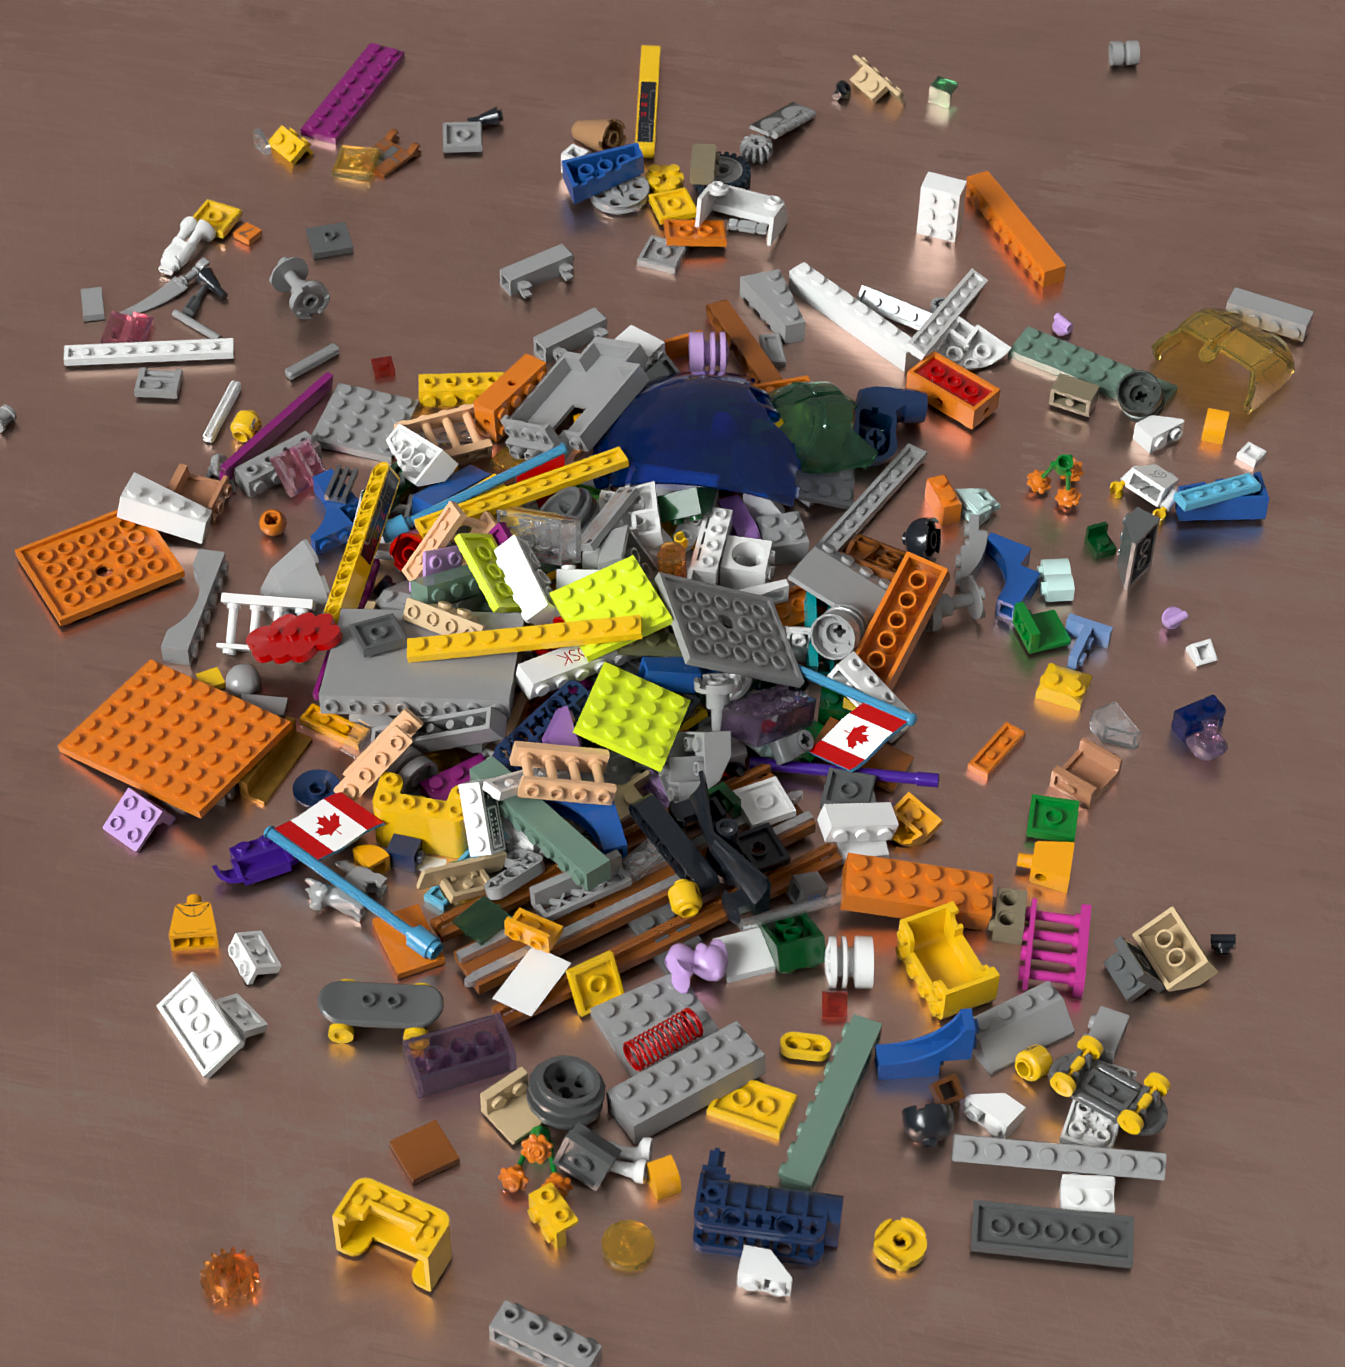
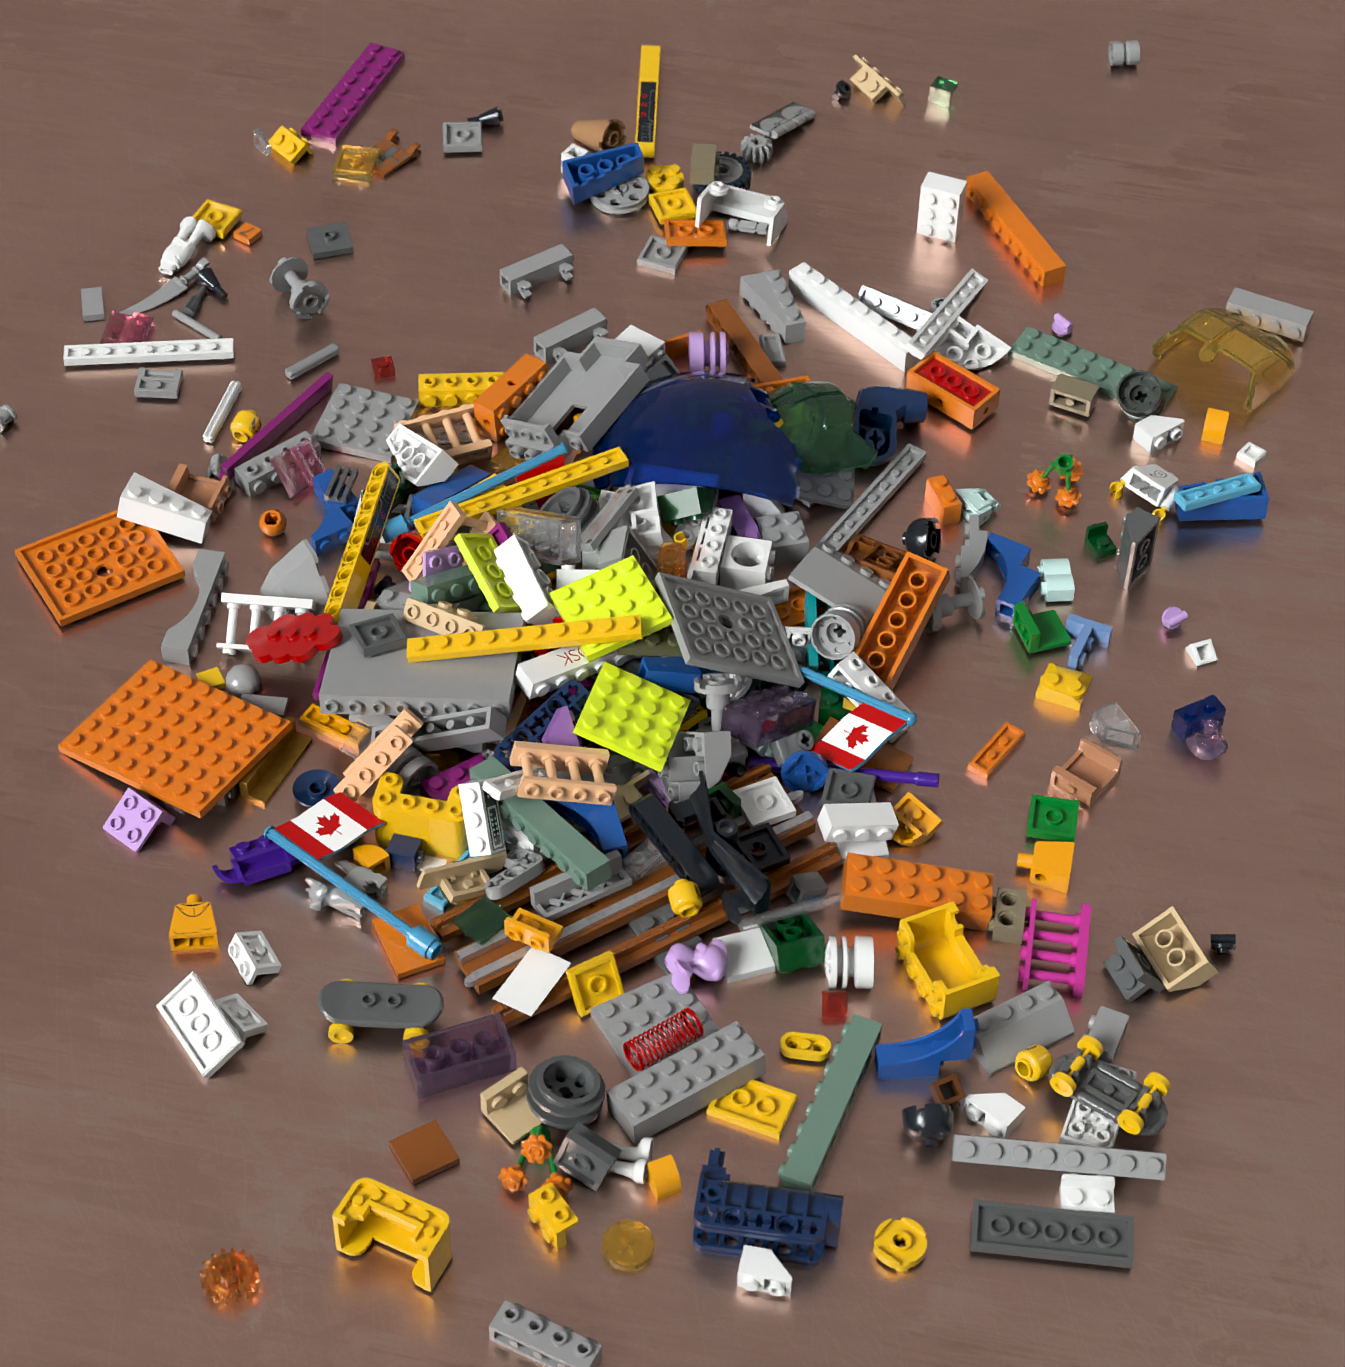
none -> blue tile [781,751,829,793]

